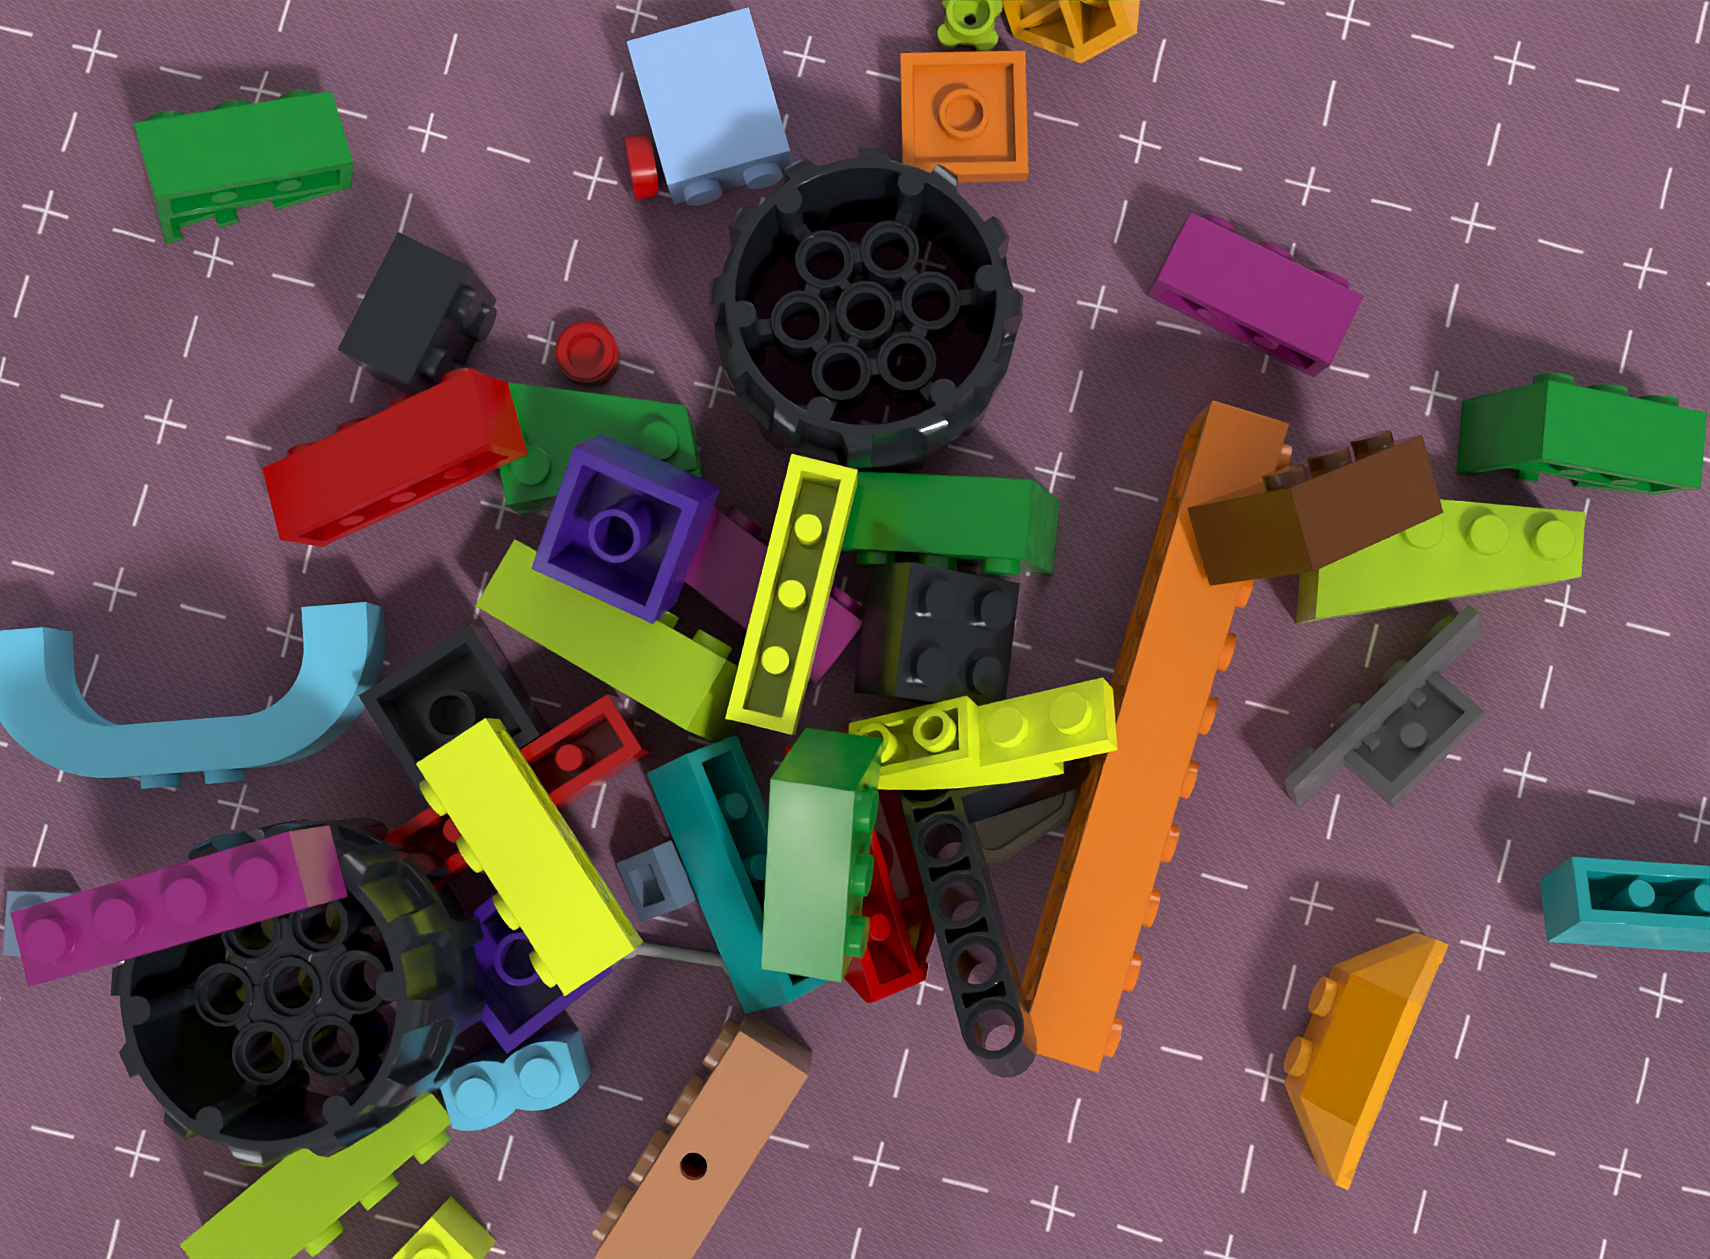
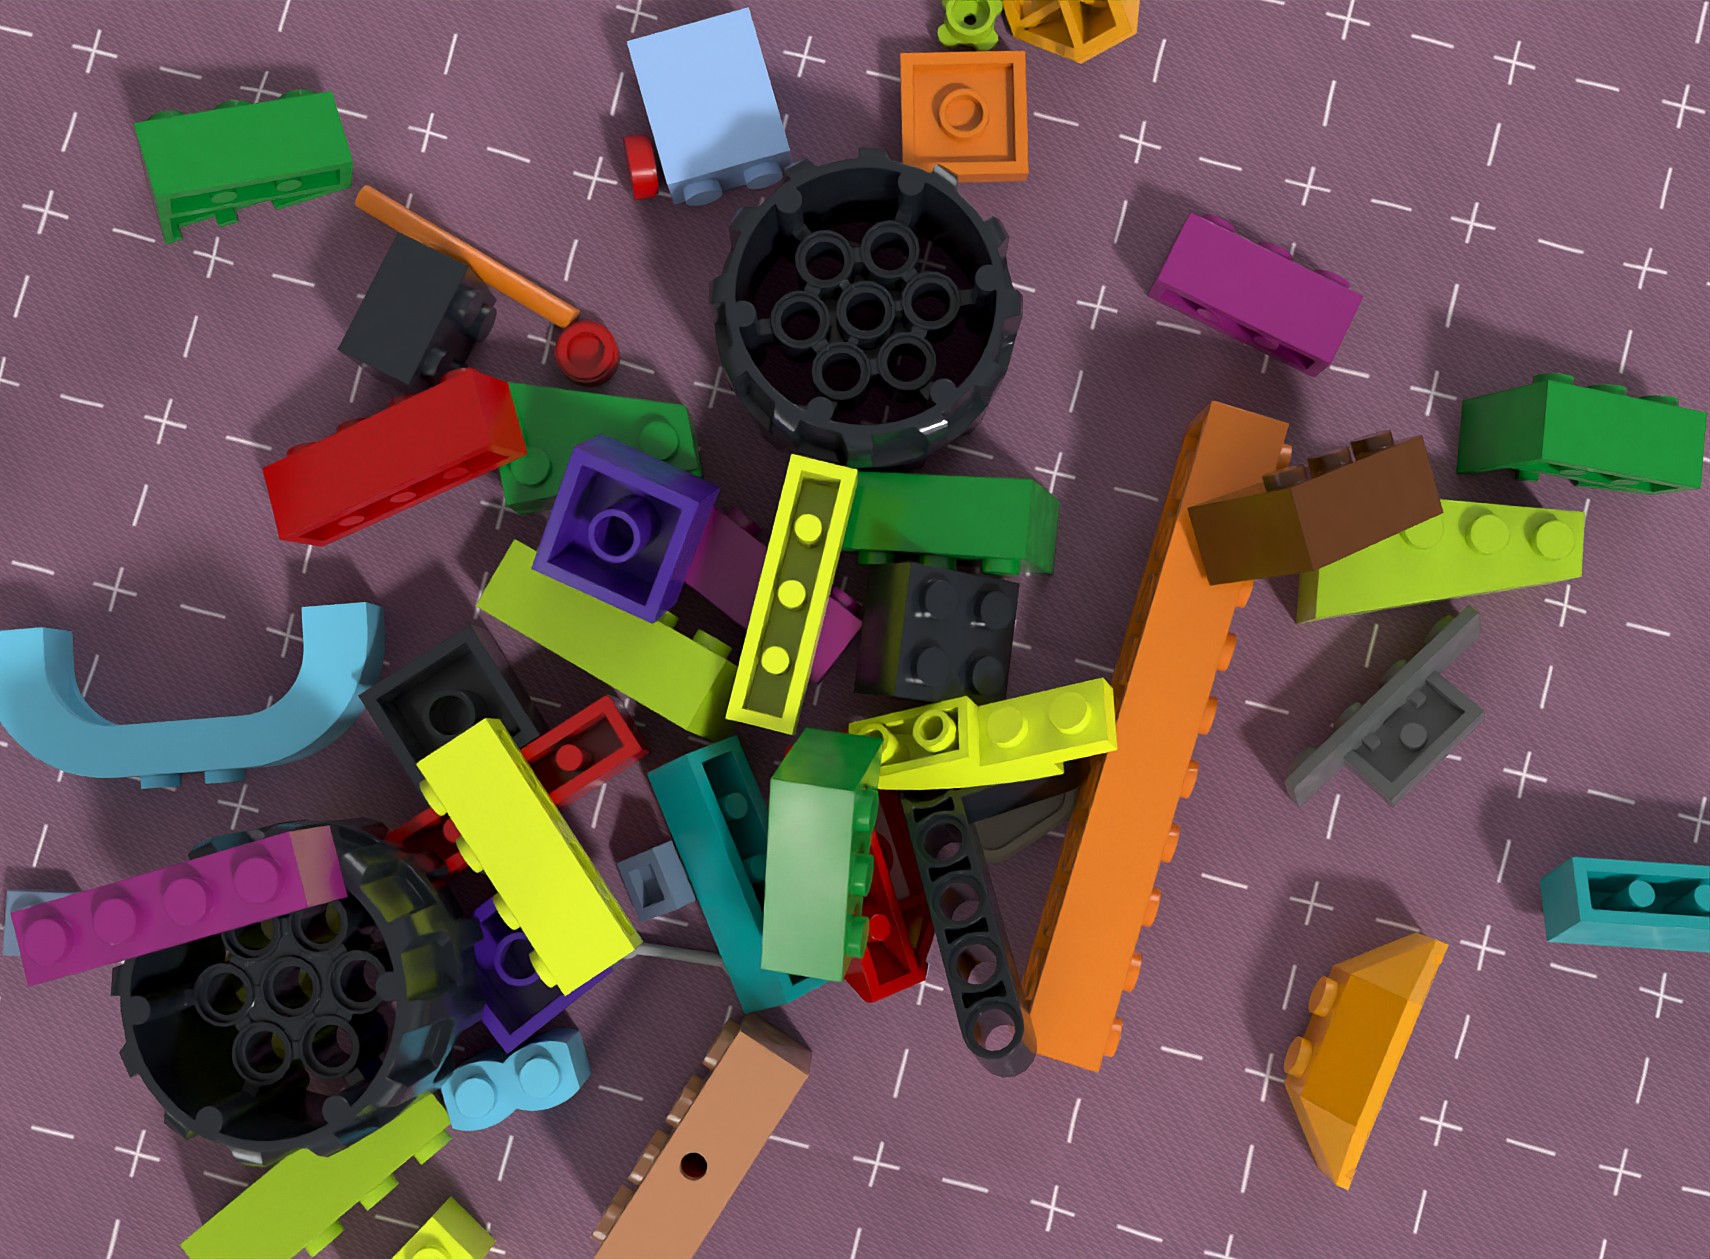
none -> orange bar [355,185,580,330]

